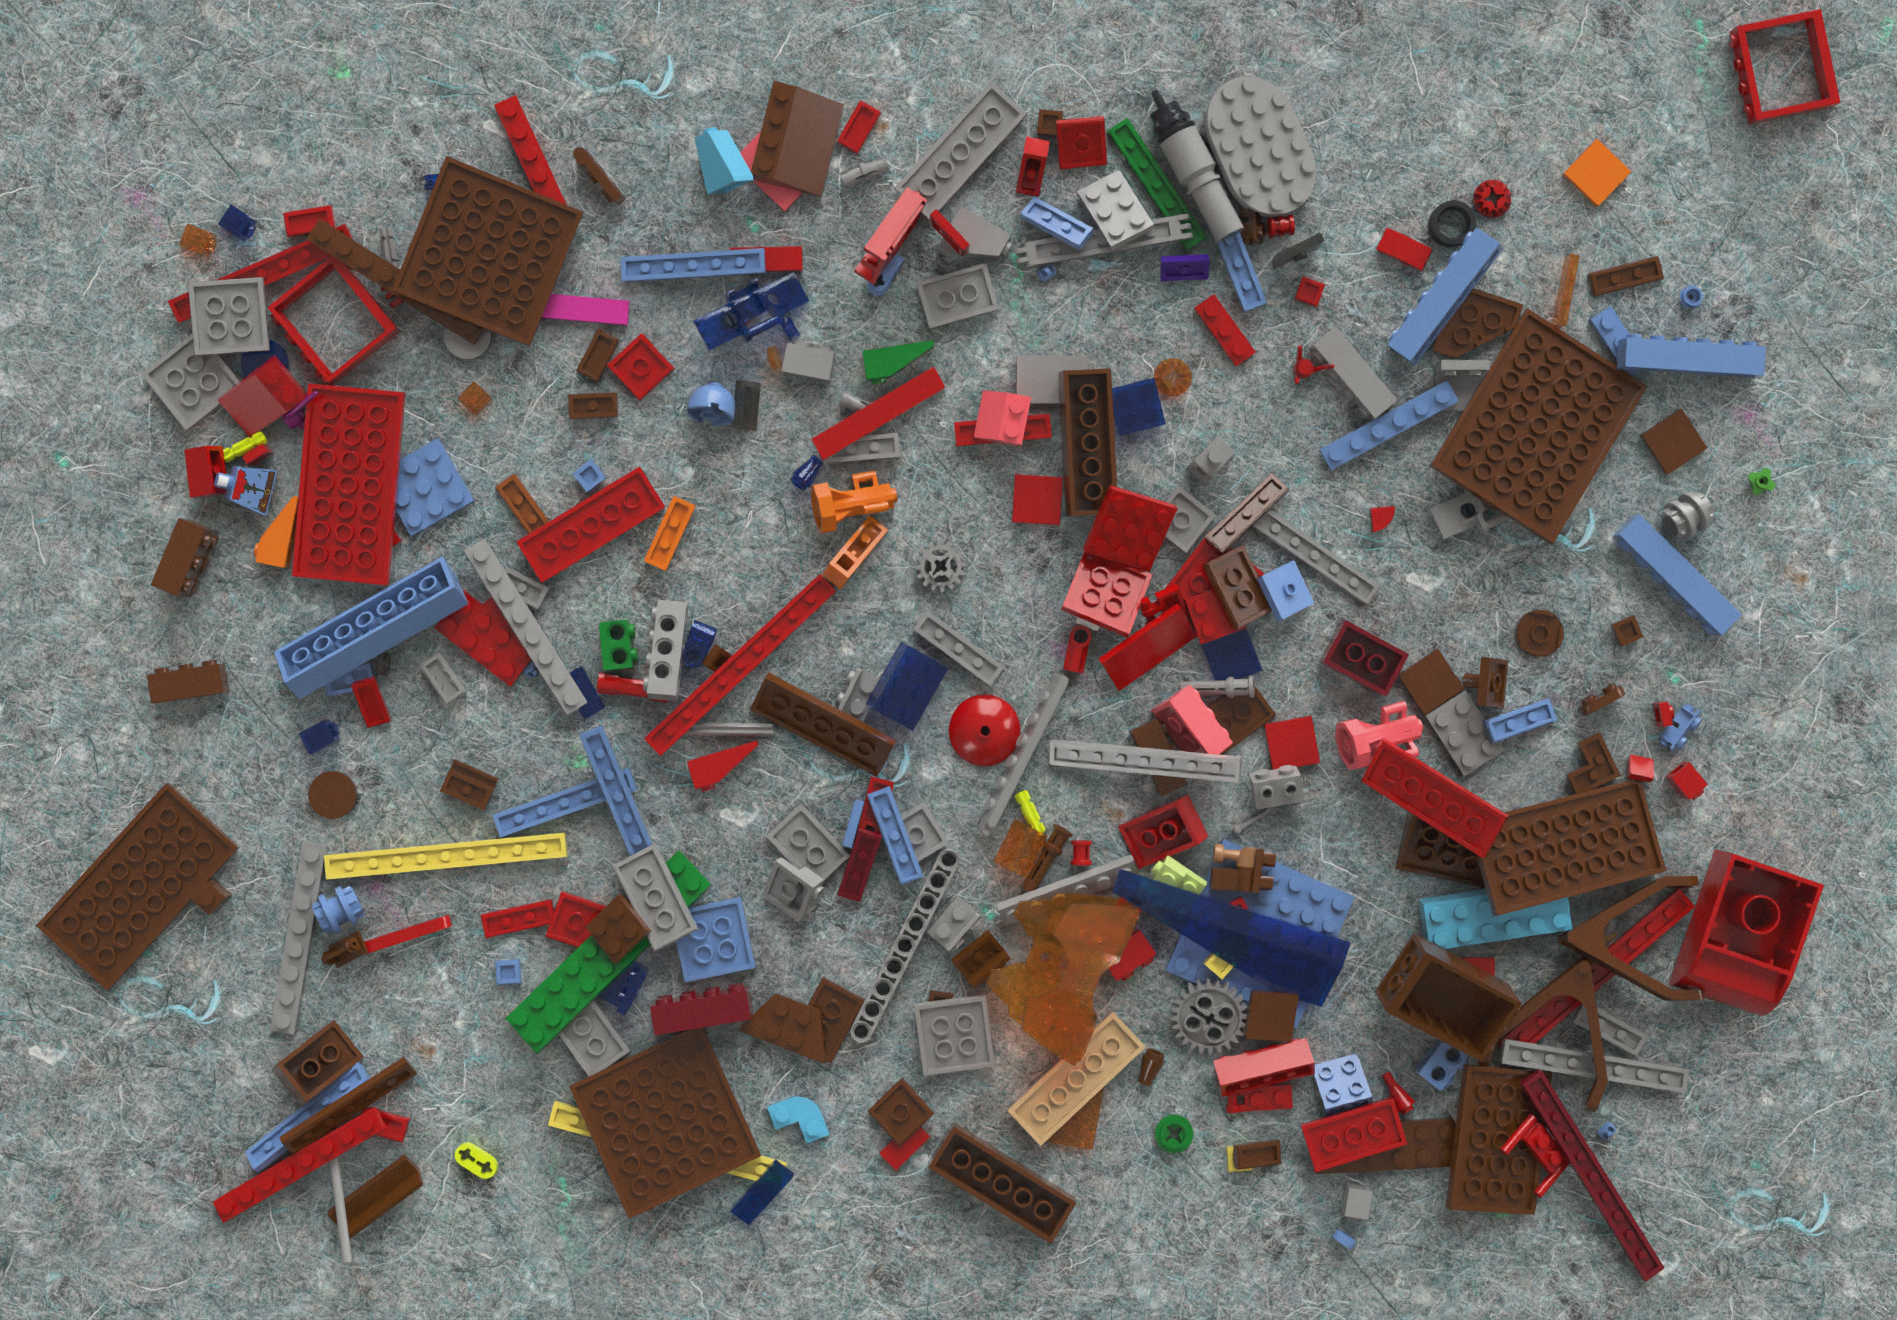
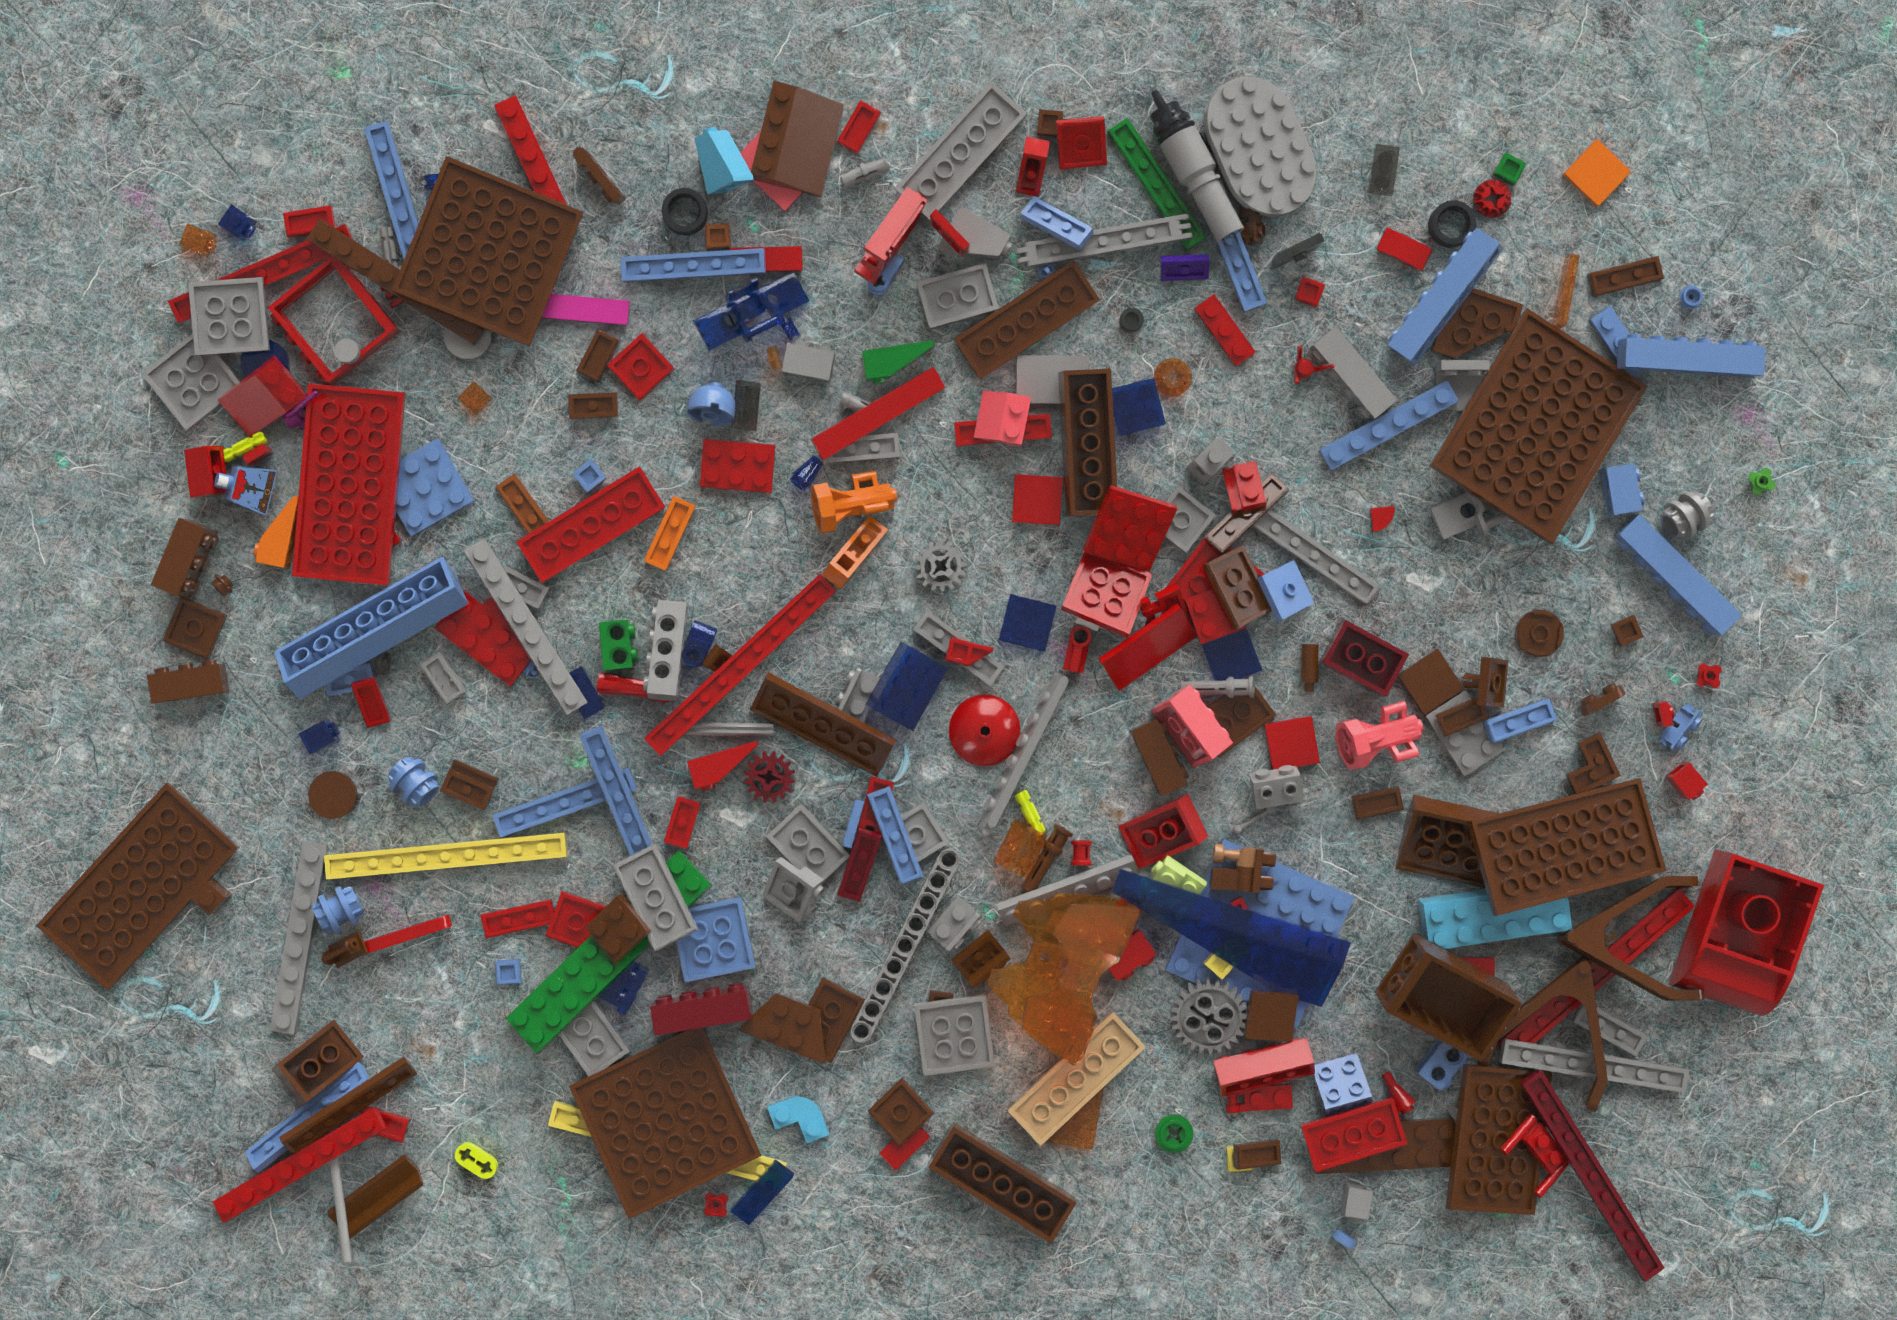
light grey plate [1050,739,1242,783] -> none
plate [1077,170,1154,251] -> none
reddish brown cone [1138,1048,1165,1086] -> none
red bush [1267,214,1295,239] -> none
red plate [1361,739,1509,858] -> none
medium blue rock [1597,1122,1616,1141] -> none
tile [1627,754,1654,783] -> none
reddish brown tile [1640,408,1707,475] -> none
red window [1729,9,1841,125] -> none
none -> reddish brown tile [163,597,227,659]
none -> reddish brown plate [211,575,234,596]
none -> light grey tile [334,338,361,364]
none -> medium blue plate [364,121,419,260]
none -> medium blue piece [388,757,439,808]
none -> black tyre [661,187,708,236]
none -> red plate [664,796,701,849]
none -> red plate [699,439,776,493]
none -> red plate [703,1192,728,1217]
none -> dark orange tile [705,223,731,250]
none -> dark red gear [743,751,795,803]
none -> red tile [945,637,994,666]
none -> reddish brown plate [954,260,1100,380]
none -> clear blue tile [999,594,1057,652]
none -> pearl dark grey tile [1119,308,1144,333]
none -> plate [1222,460,1267,514]
none -> reddish brown cylinder [1301,644,1319,692]
none -> reddish brown tile [1351,786,1404,820]
none -> clear smoke plate [1368,144,1400,196]
none -> reddish brown tile [1435,696,1489,737]
none -> green tile [1493,152,1527,186]
none -> medium blue brick [1600,463,1644,516]
none -> red plate [1696,663,1722,688]

